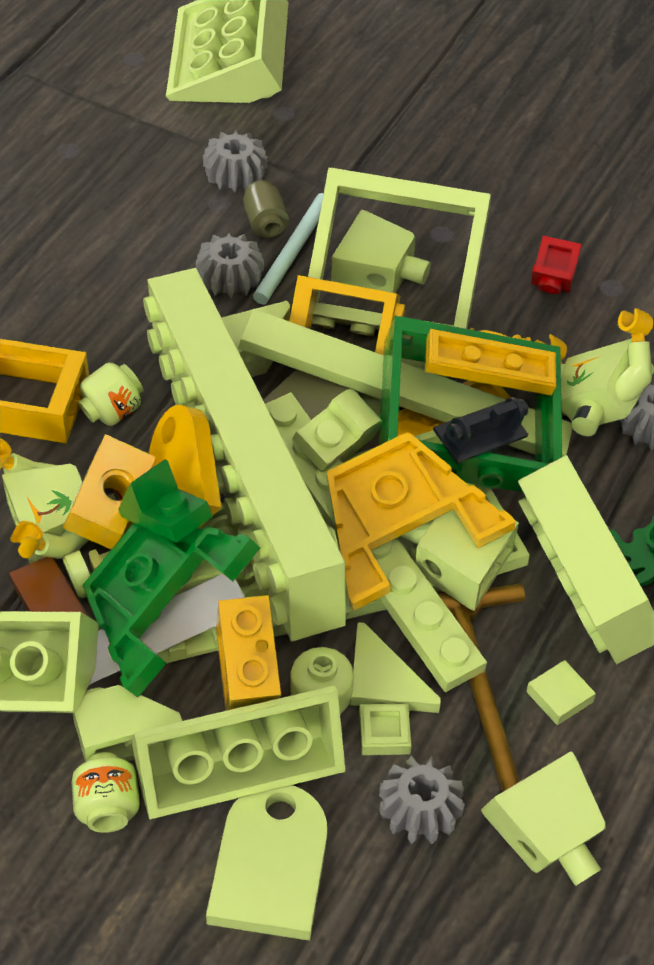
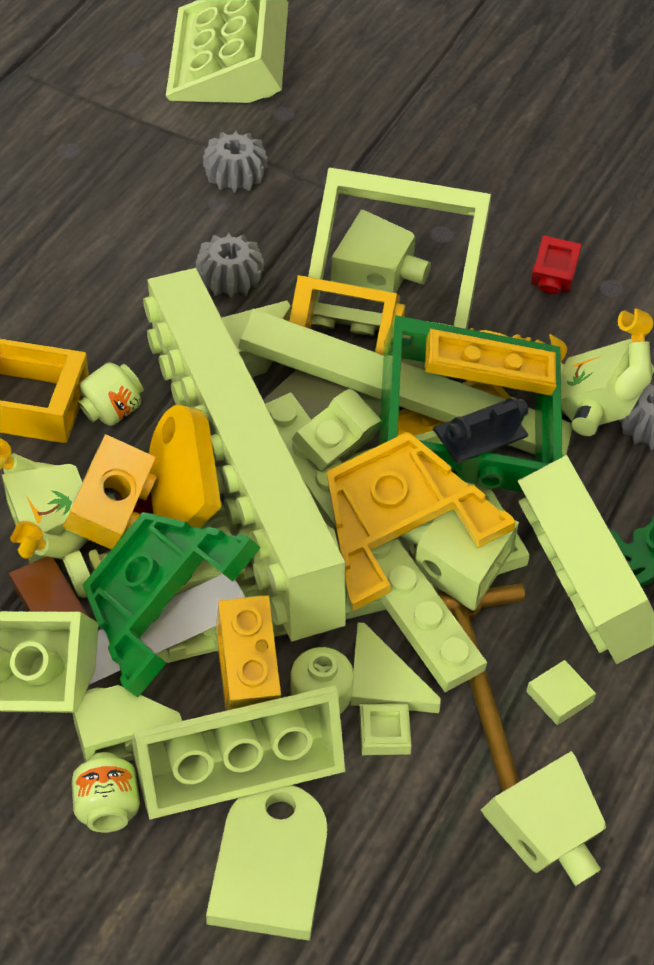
green slope [118,459,213,543] -> none
olive brick [243,180,289,238] -> none
light aqua bar [253,193,324,305] -> none
light grey gear [379,756,465,844] -> none

